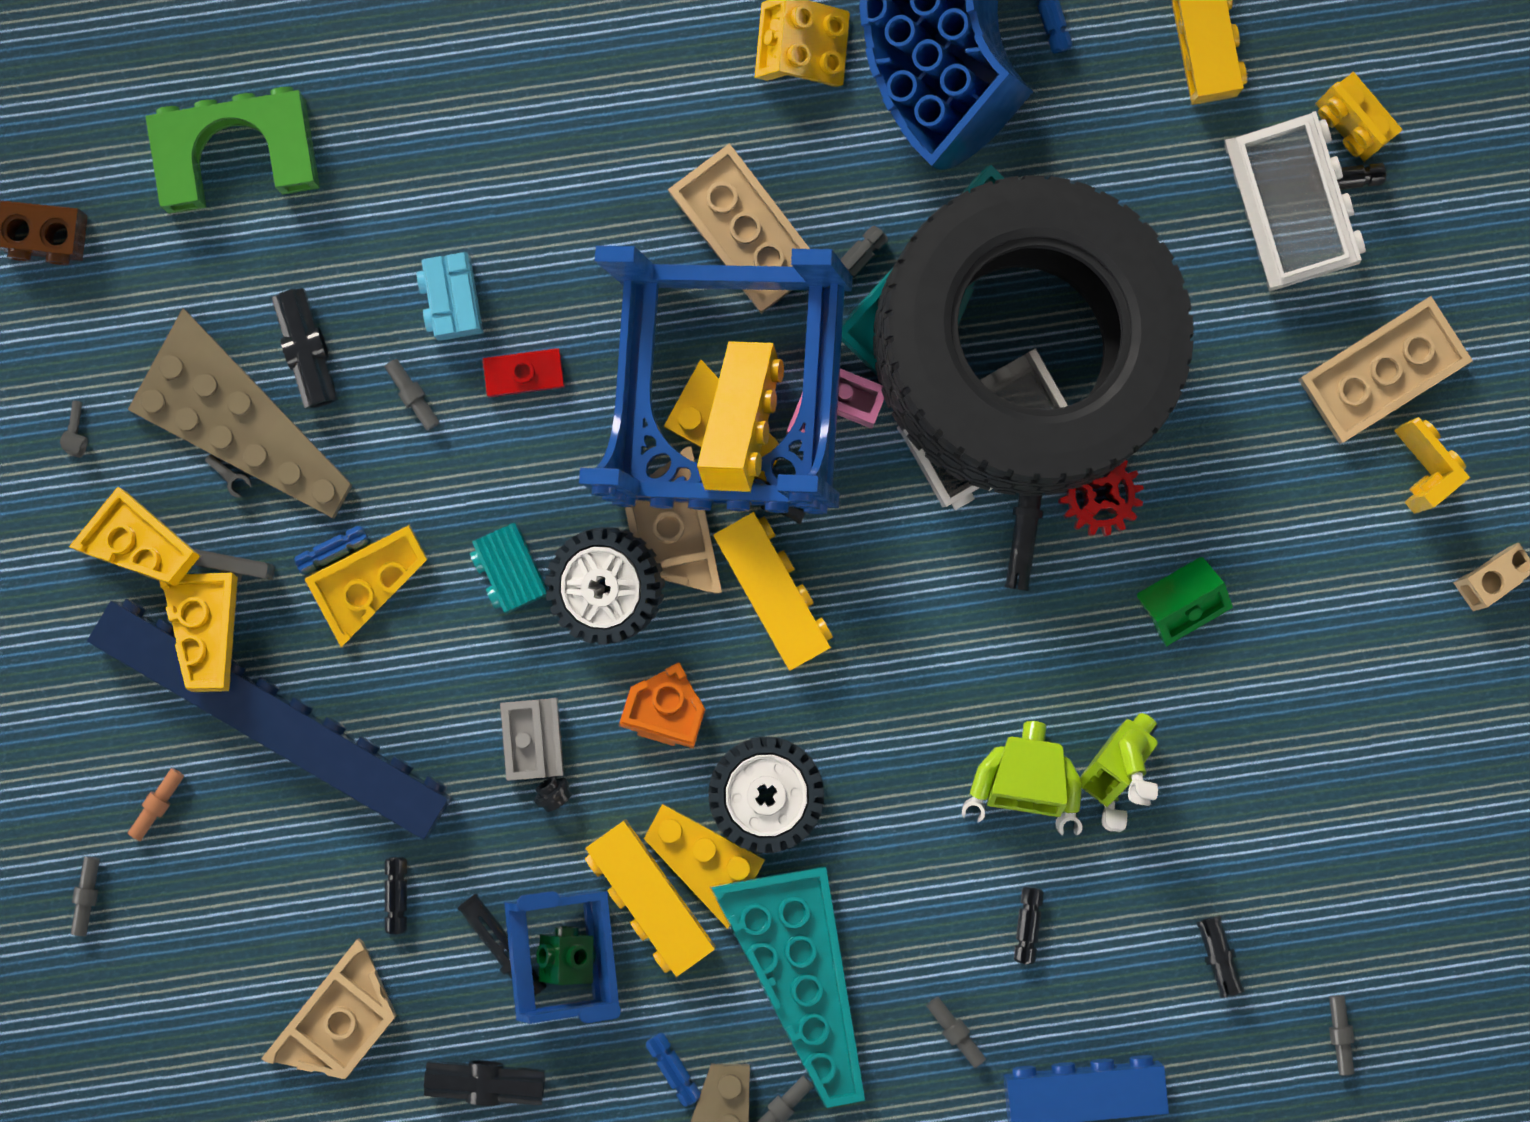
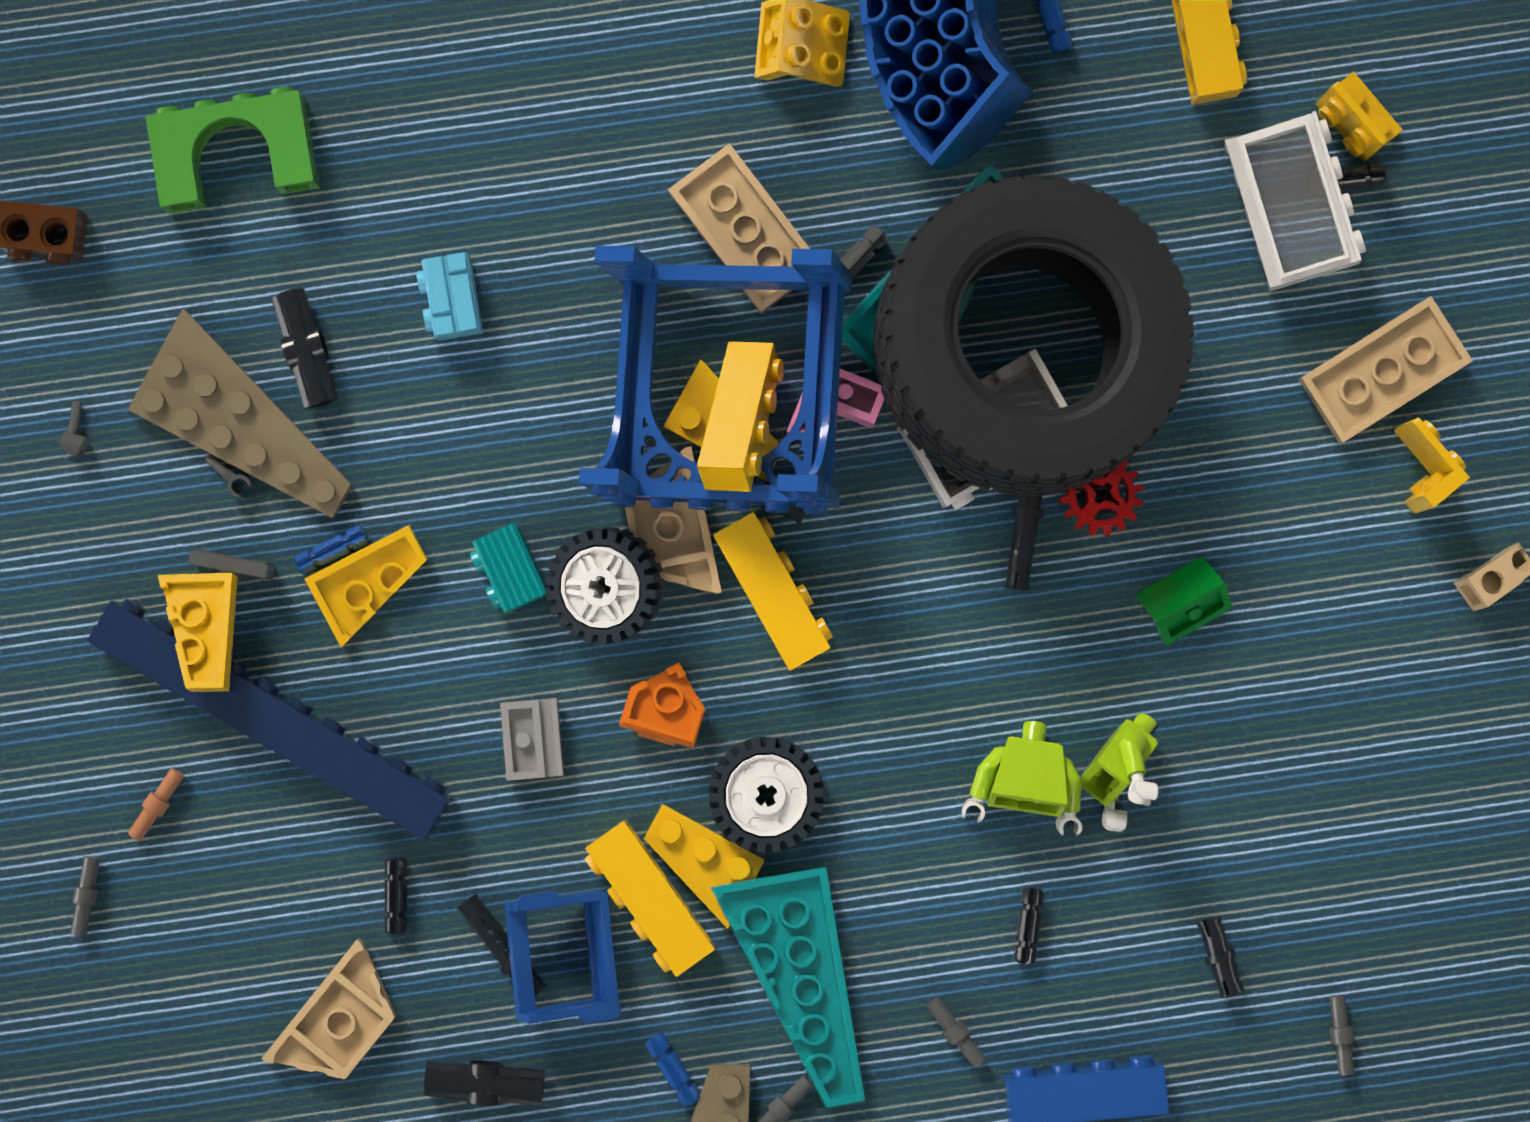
yellow wing [69,487,200,586] -> none
dark grey bar [384,359,440,431] -> none
red plate [482,348,565,398] -> none
black plate [534,777,572,812] -> none
dark green brick [536,926,596,985] -> none

